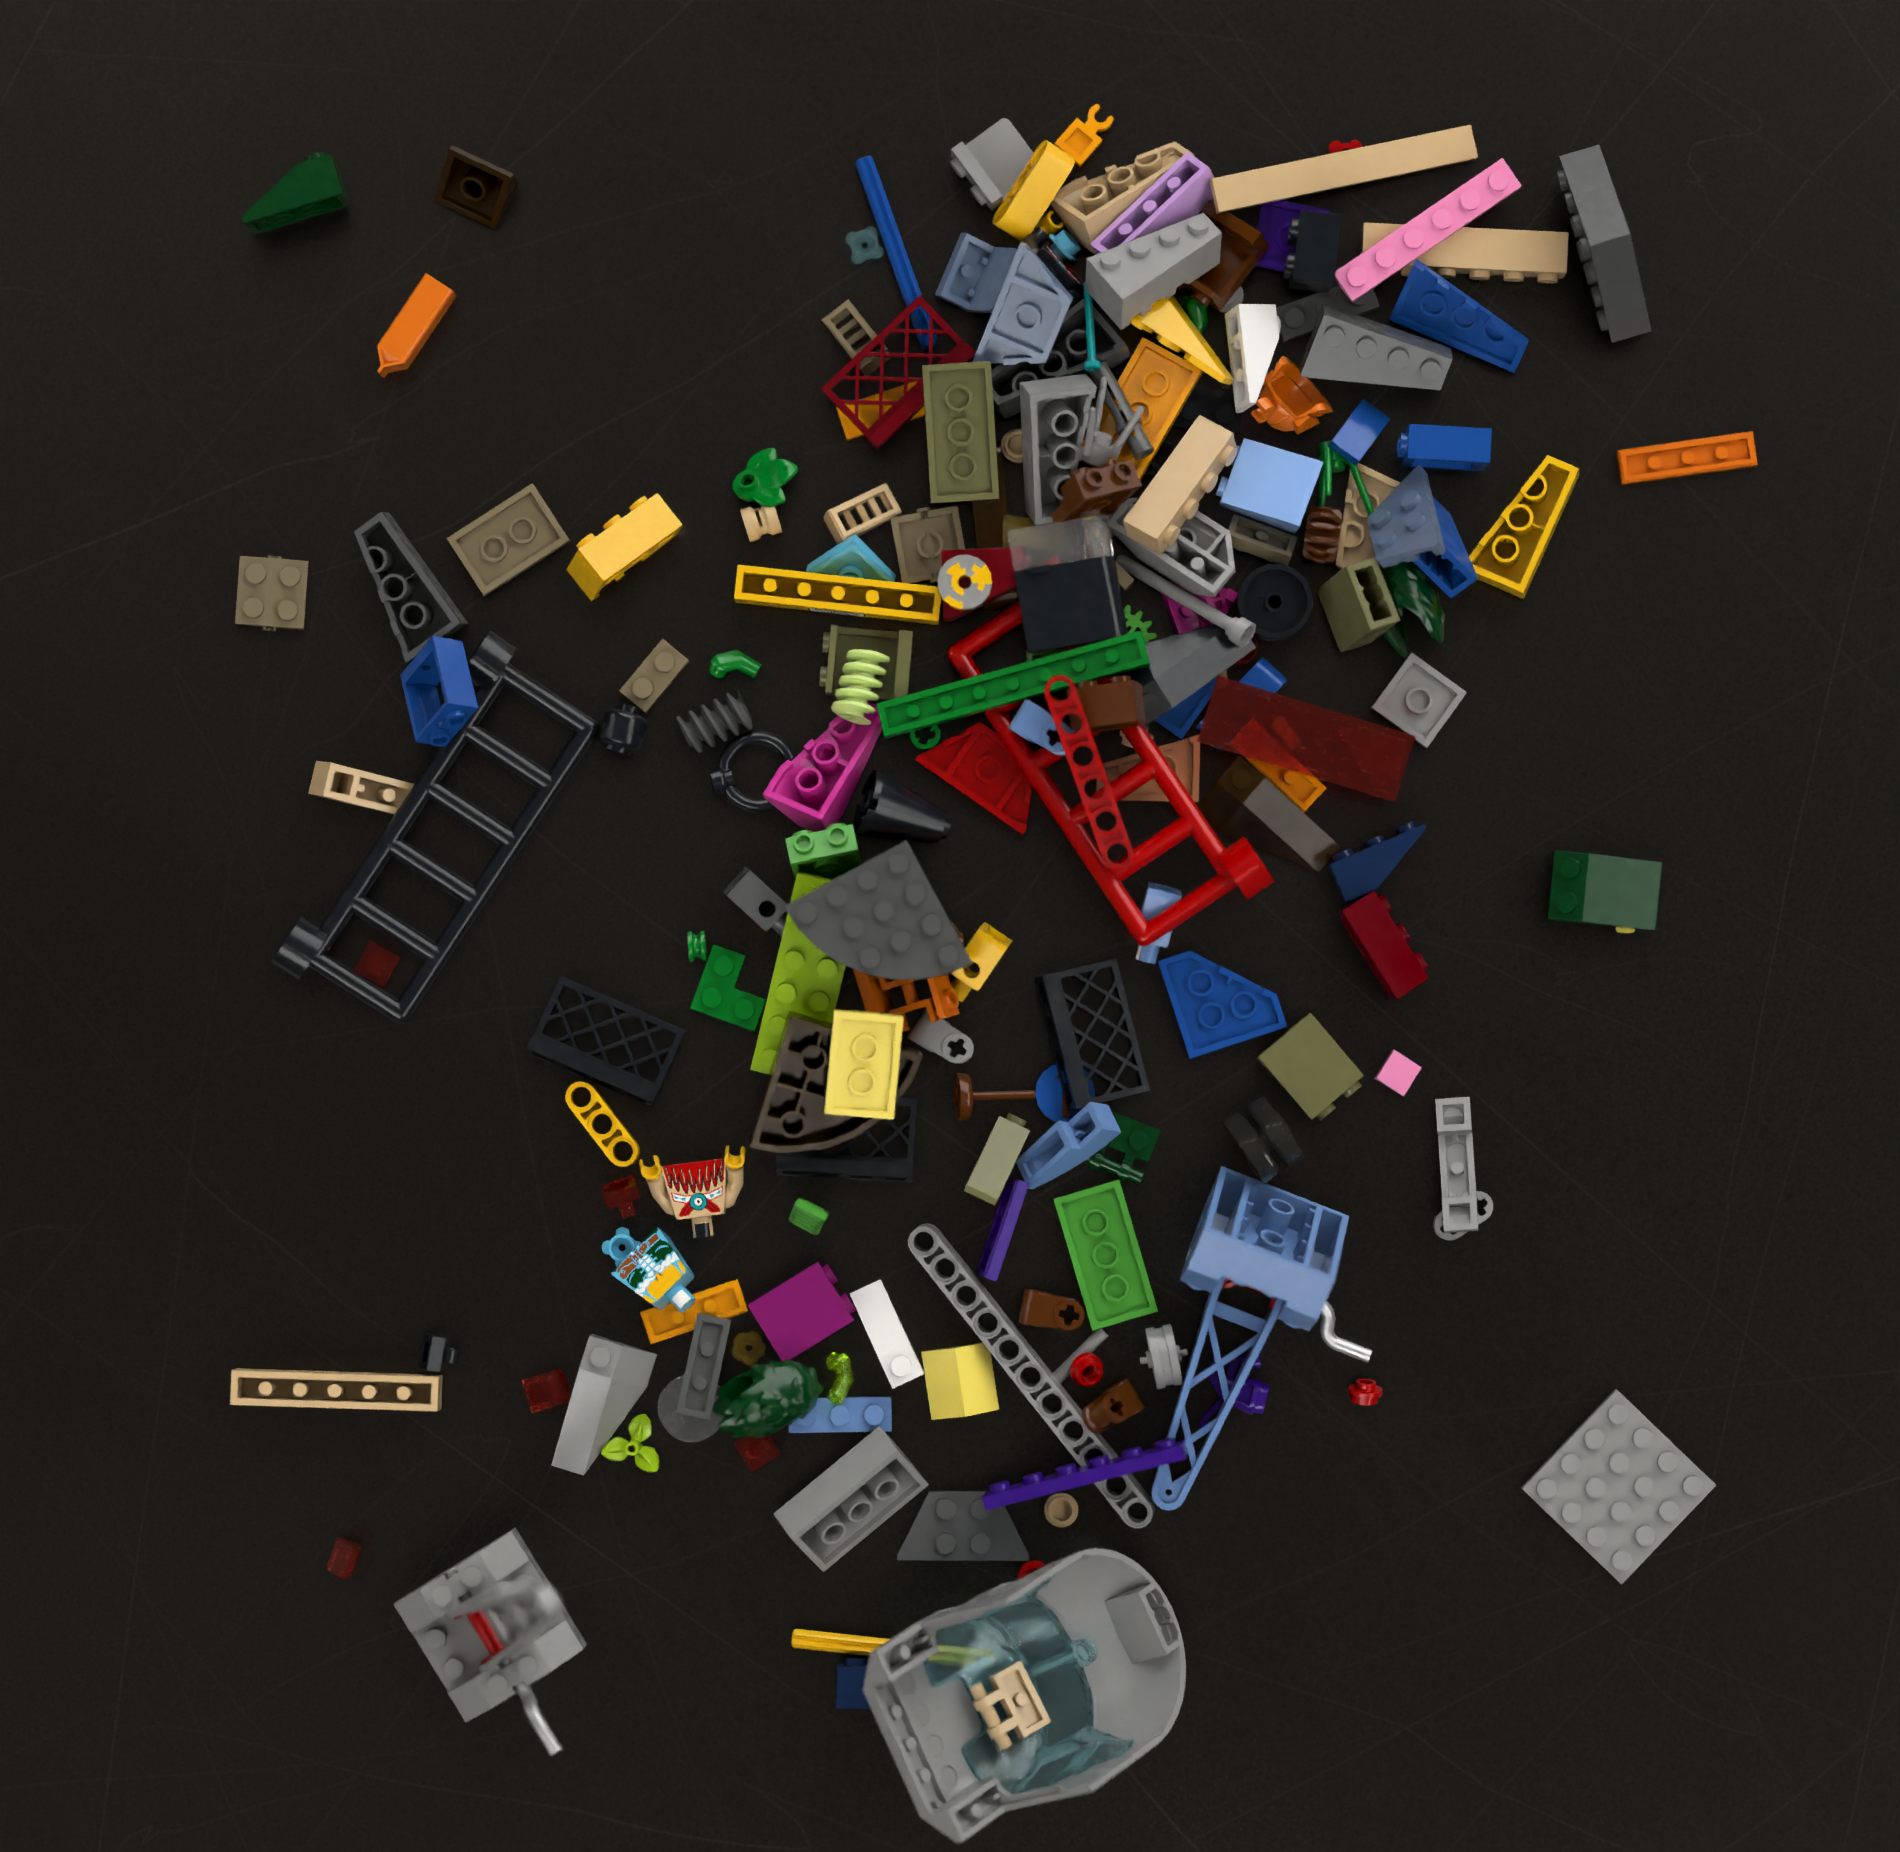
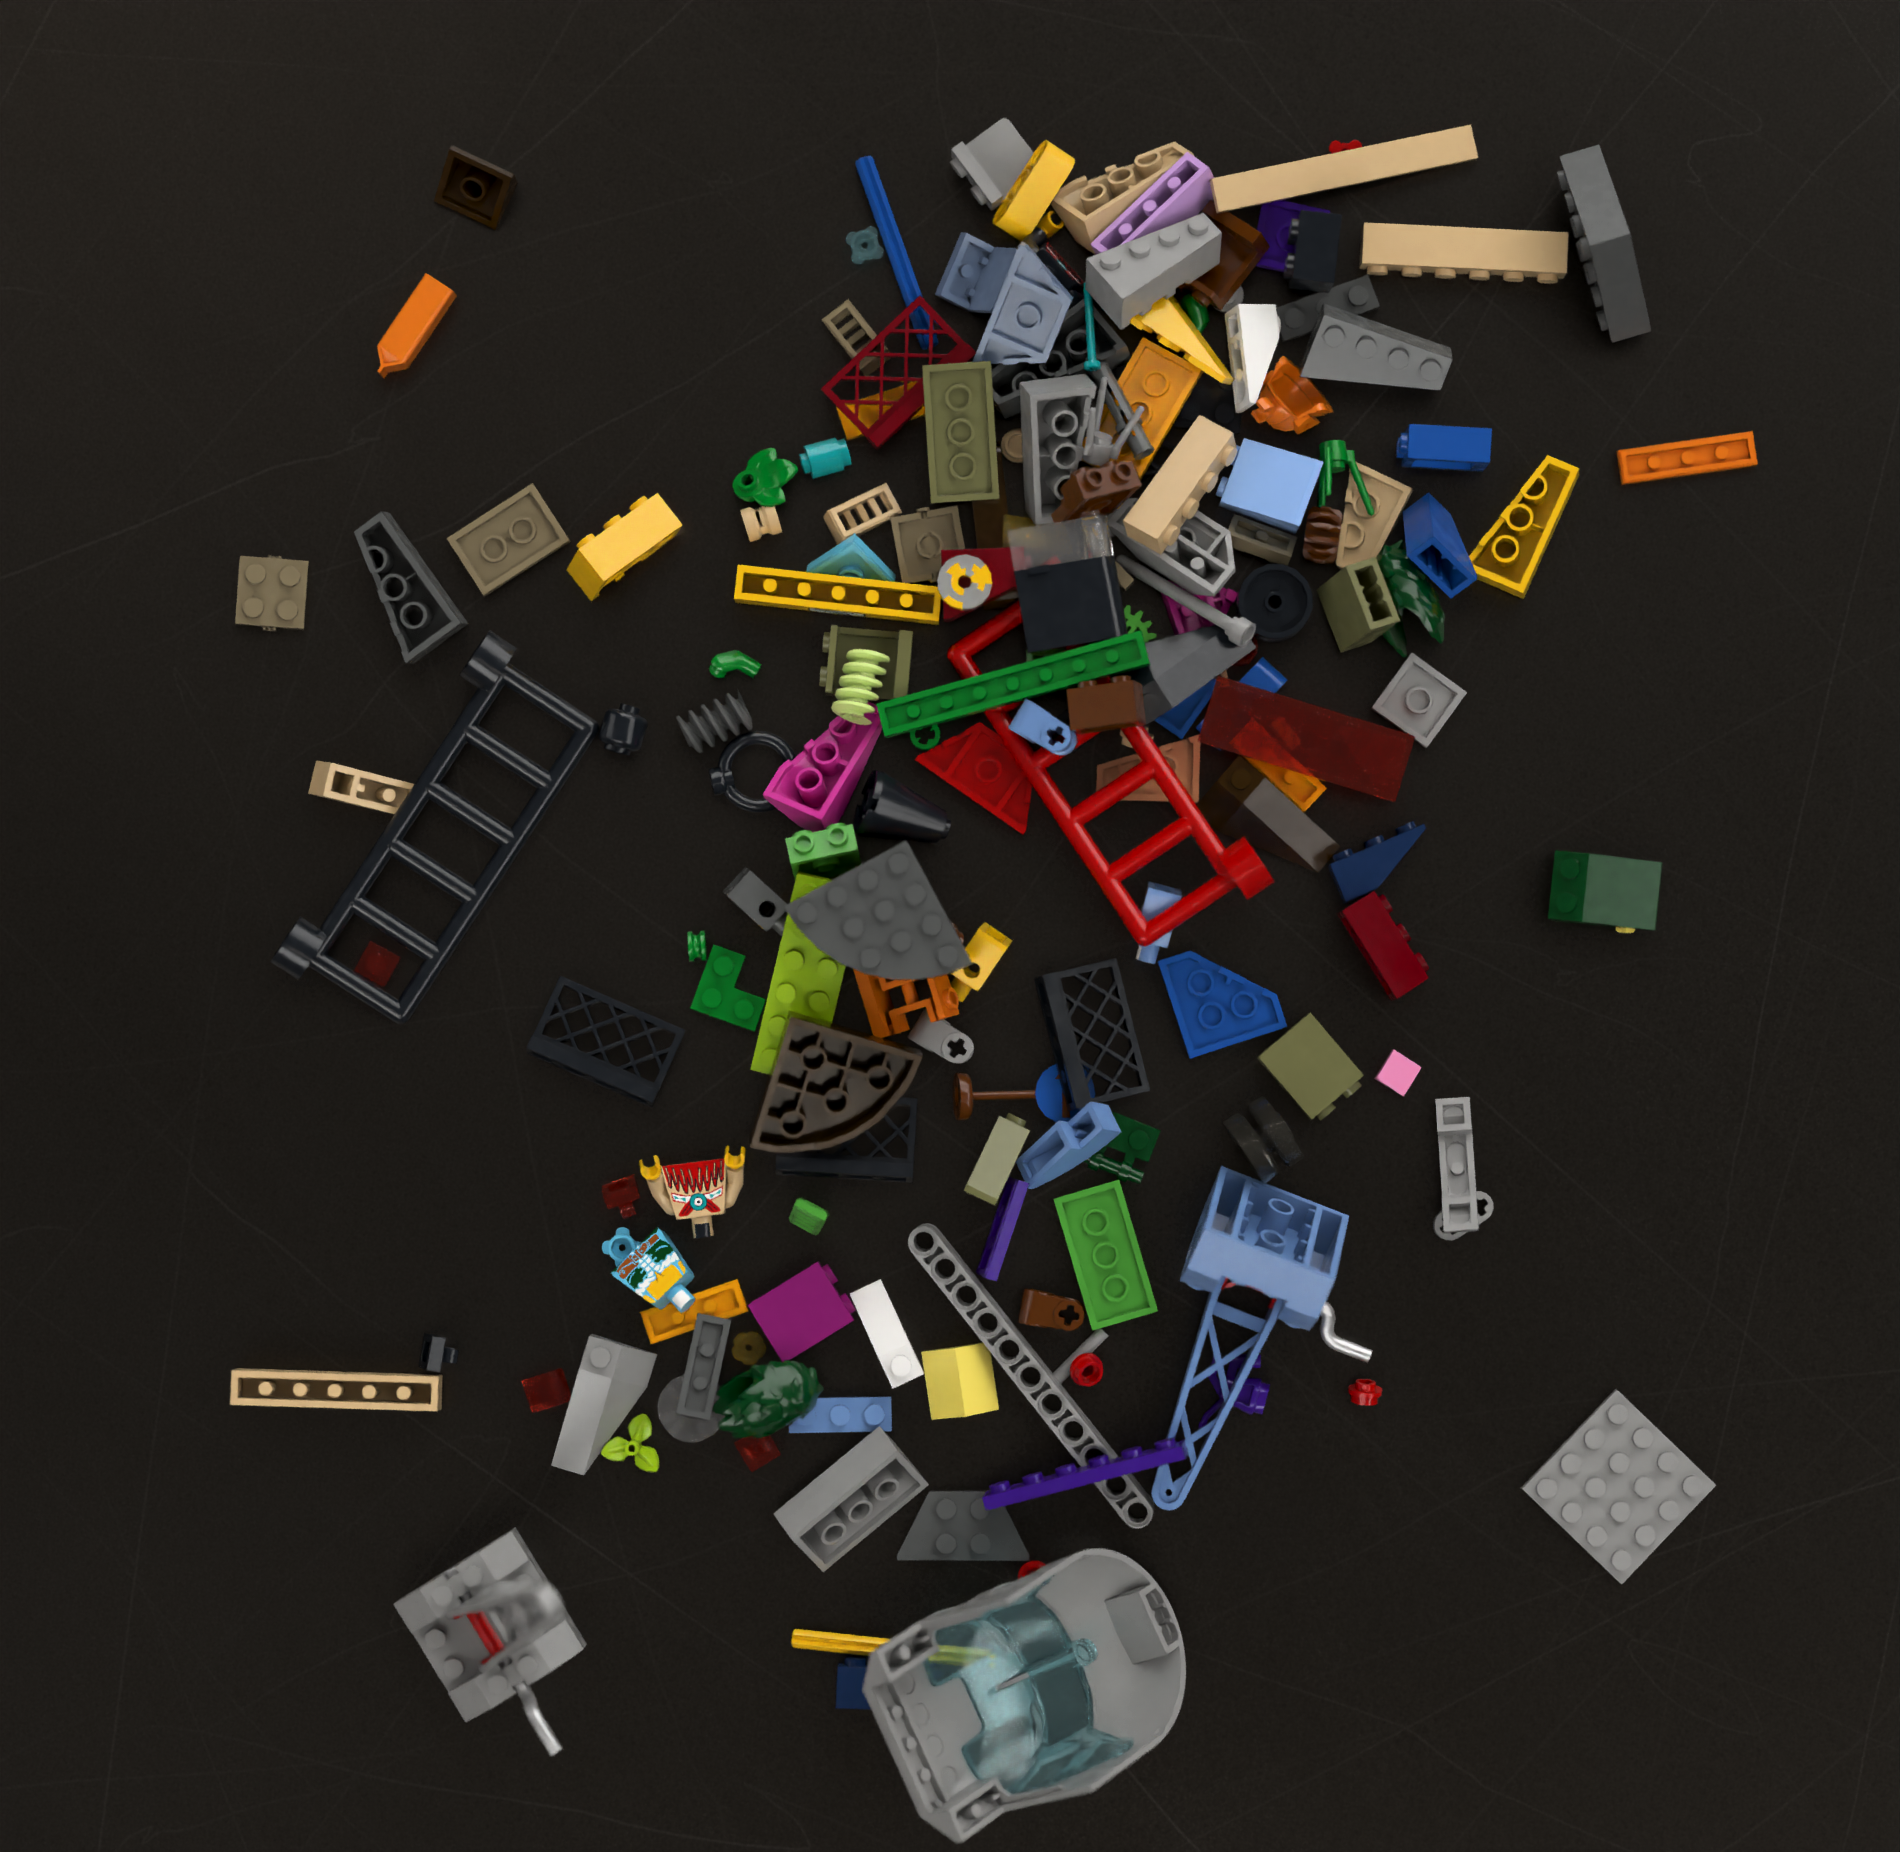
dark green slope [242,152,350,235] -> none
clear red slope [327,1537,361,1580] -> none
blue window [400,636,478,747] -> none
yellow beam [565,1082,640,1167] -> none
dark tan plate [619,639,689,713] -> none
light yellow plate [824,1009,904,1120] -> none
clear neon green arm [826,1352,854,1404] -> none
tan plate [969,1660,1052,1750] -> none
red beam [1044,674,1133,870] -> none
tan plate [1044,1492,1078,1527] -> none
medium azure plate [1049,229,1081,262] -> none
light orange plate [1054,104,1113,167] -> none
reddish brown piece [1082,1377,1145,1434] -> none
light grey wheel [1140,1324,1188,1389] -> none
blue slope [1329,399,1390,466] -> none
bright pink plate [1335,158,1522,303] -> none
sand blue wing [1367,465,1446,568] -> none
blue wing [1389,259,1529,373] -> none
none -> teal brick [799,438,852,479]

